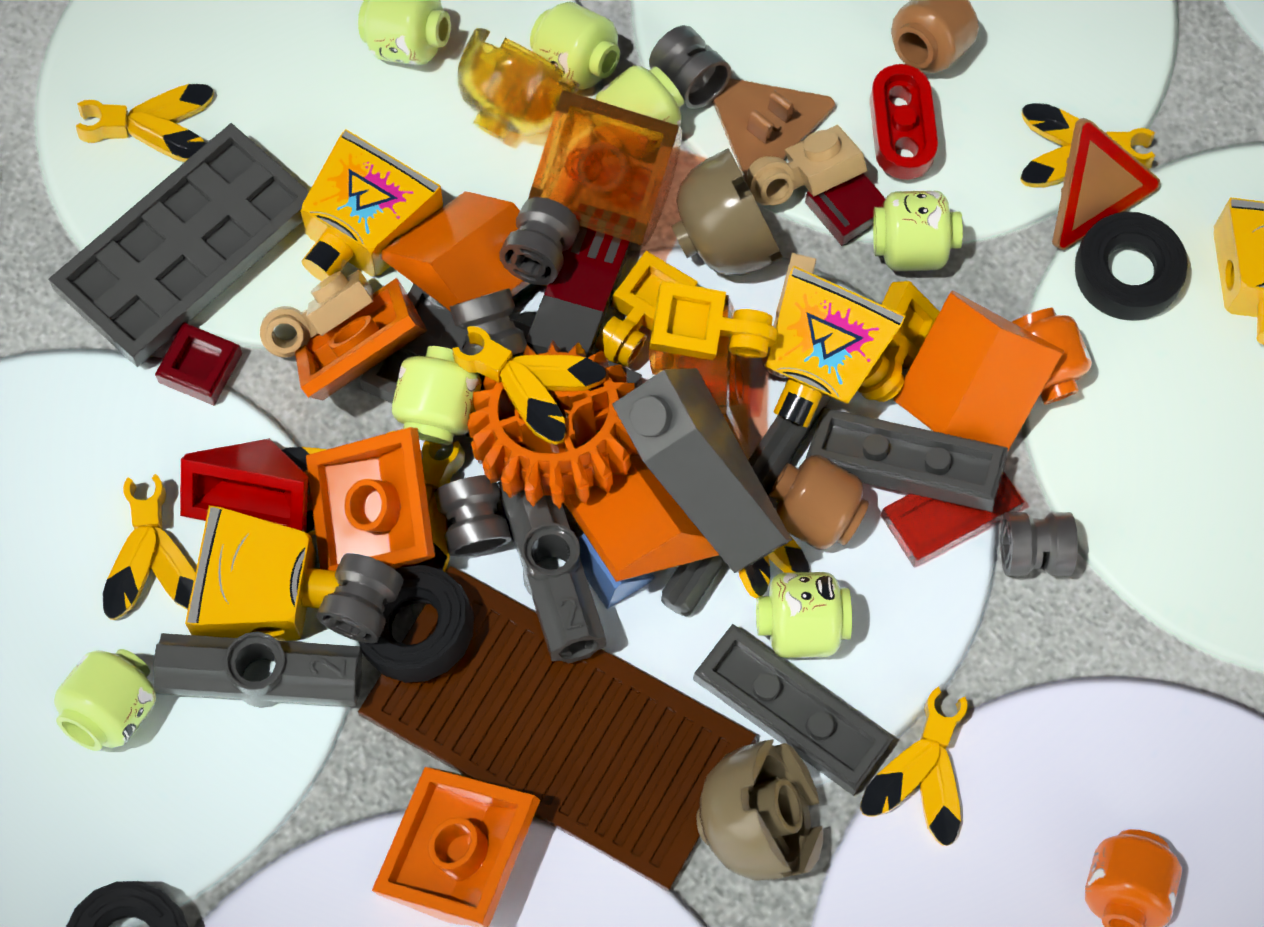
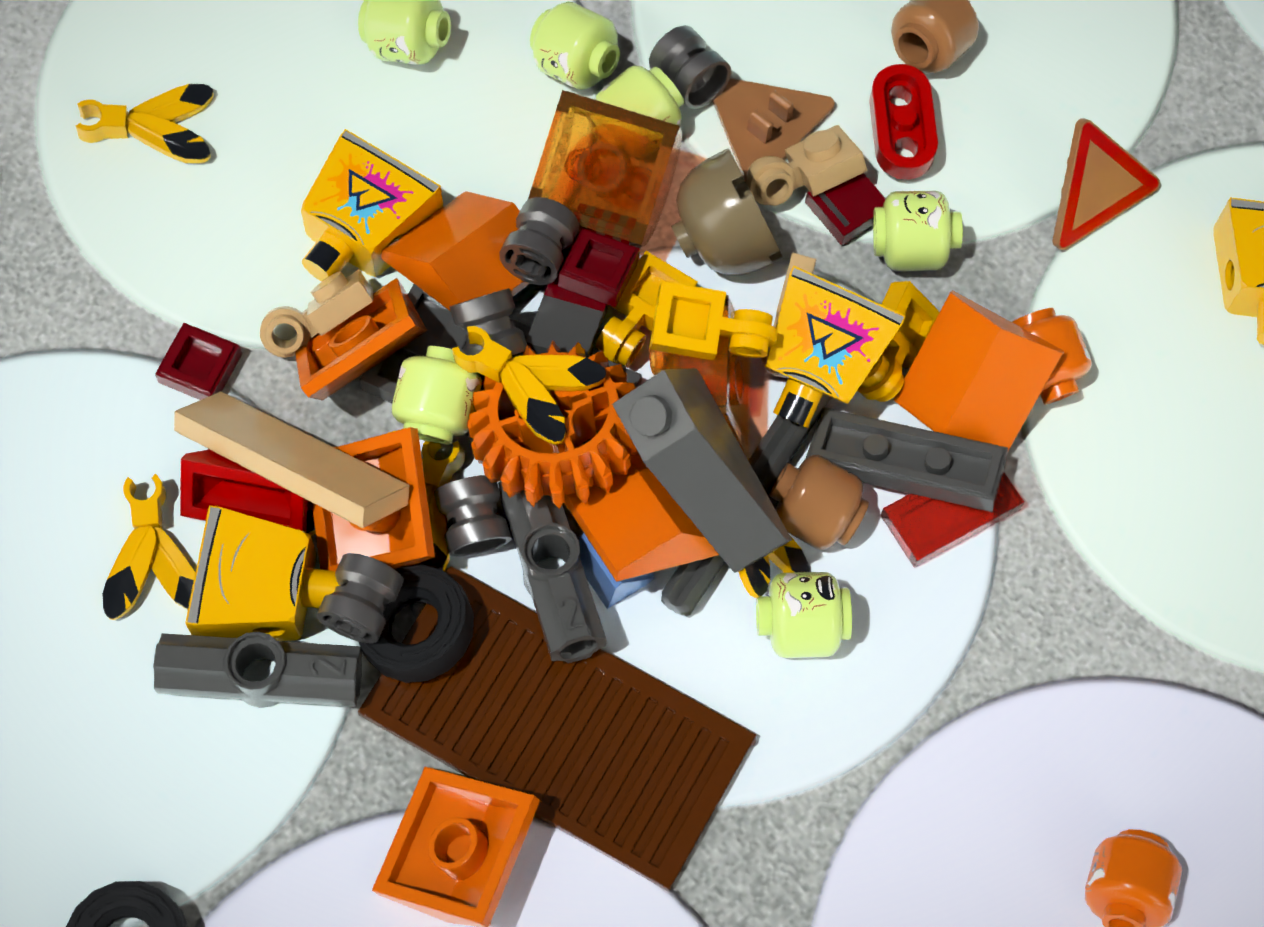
dark grey plate [48,123,309,367] -> none
yellowish green head [54,649,156,751] -> none
clear yellow cylinder [457,28,580,141] -> none
dark grey tile [693,623,894,796] -> none
dark tan cylinder [696,739,823,881] -> none
yellow piece [860,687,967,846] -> none
flat silver wheel [1000,512,1078,576] -> none
yellow piece [1020,103,1155,188] -> none
black tyre [1075,212,1188,321] -> none
none -> tan tile [174,392,410,528]
none -> dark red tile [558,228,640,307]

